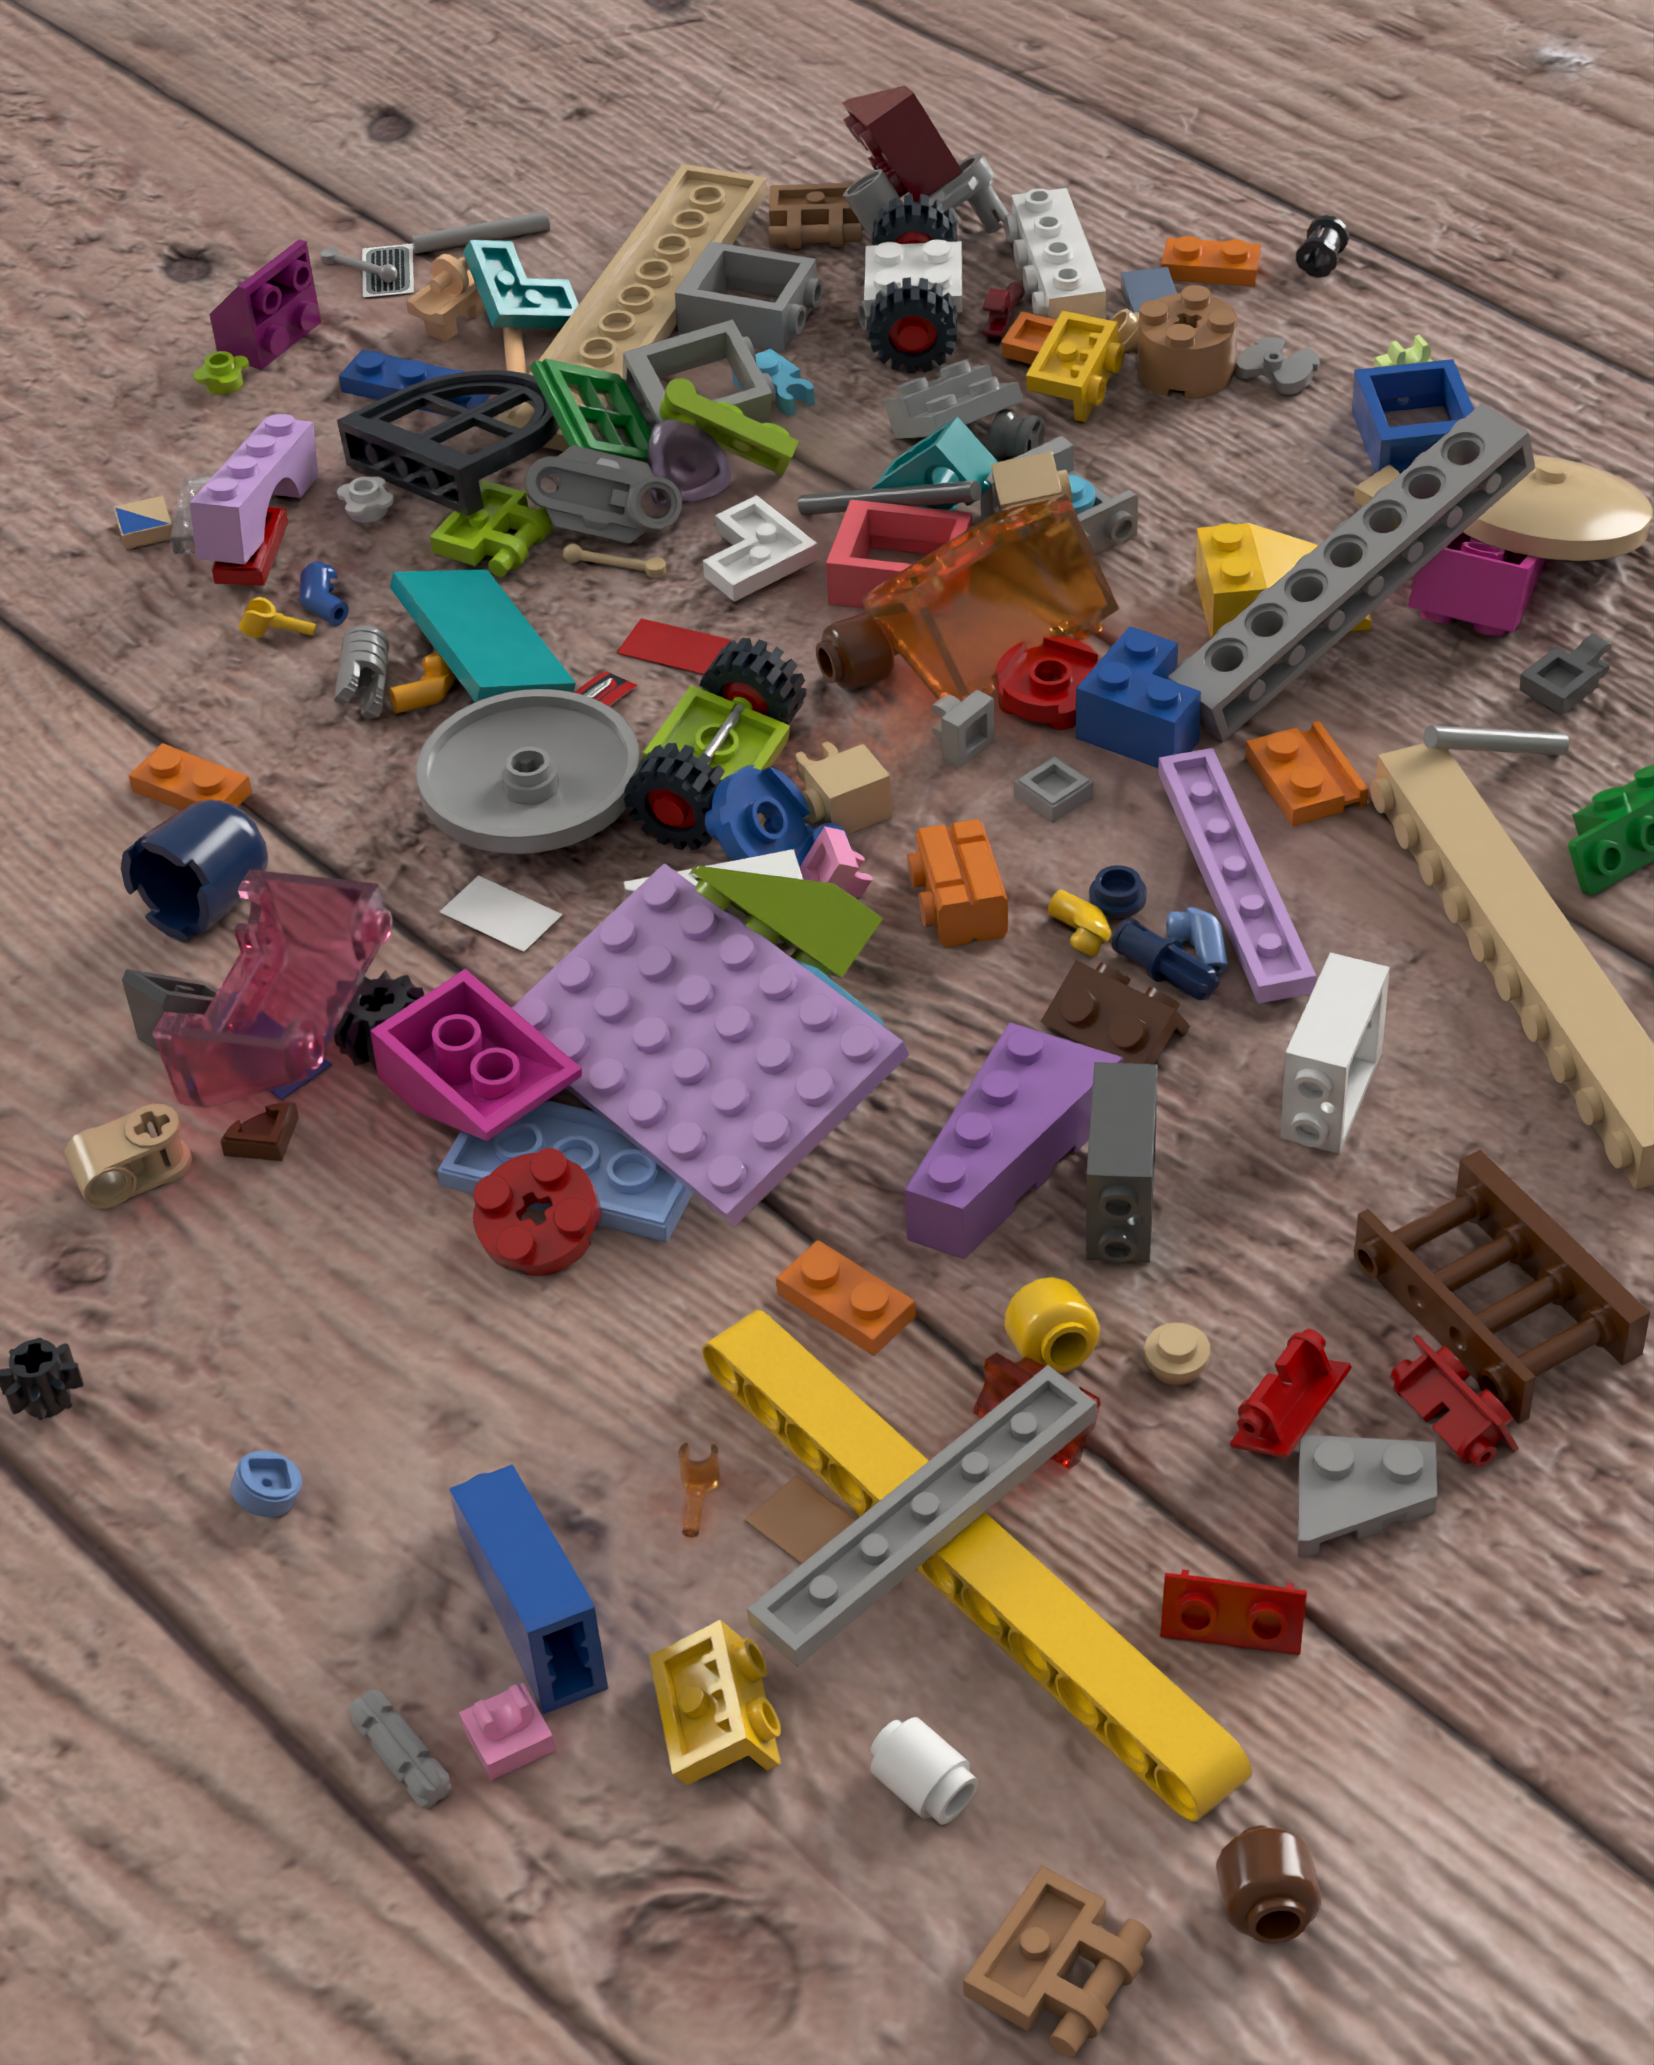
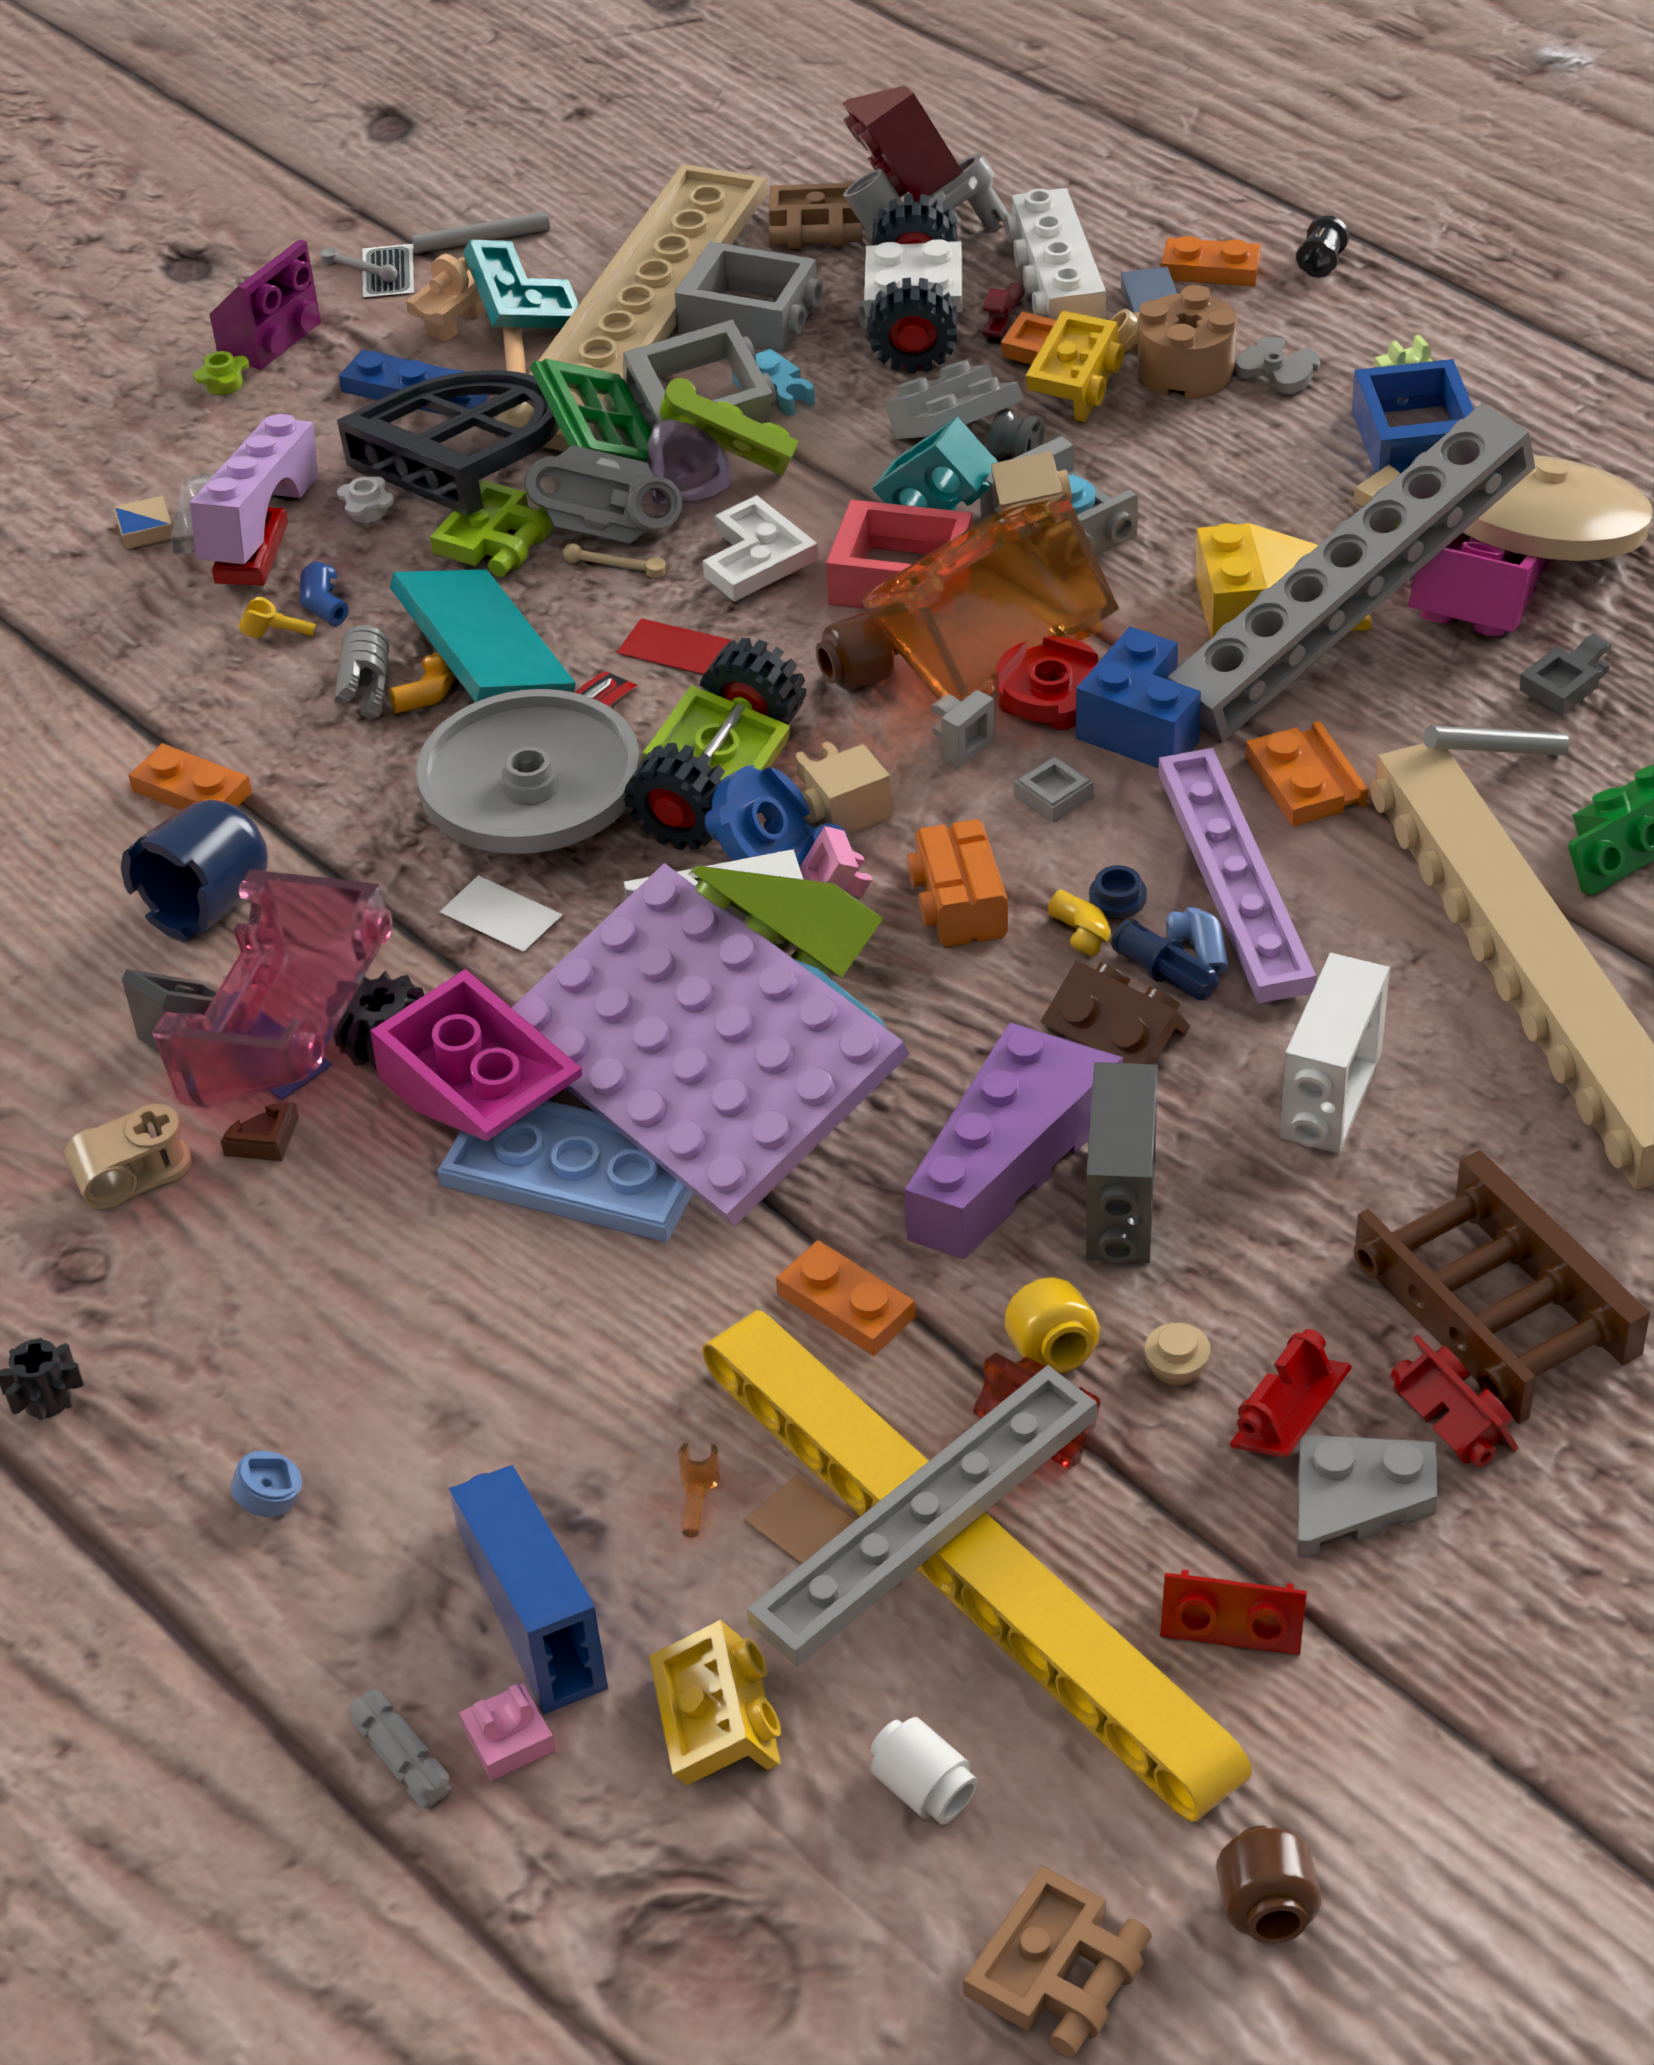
red plate [473,1148,601,1276] -> none
dark grey bar [798,480,981,515] -> none

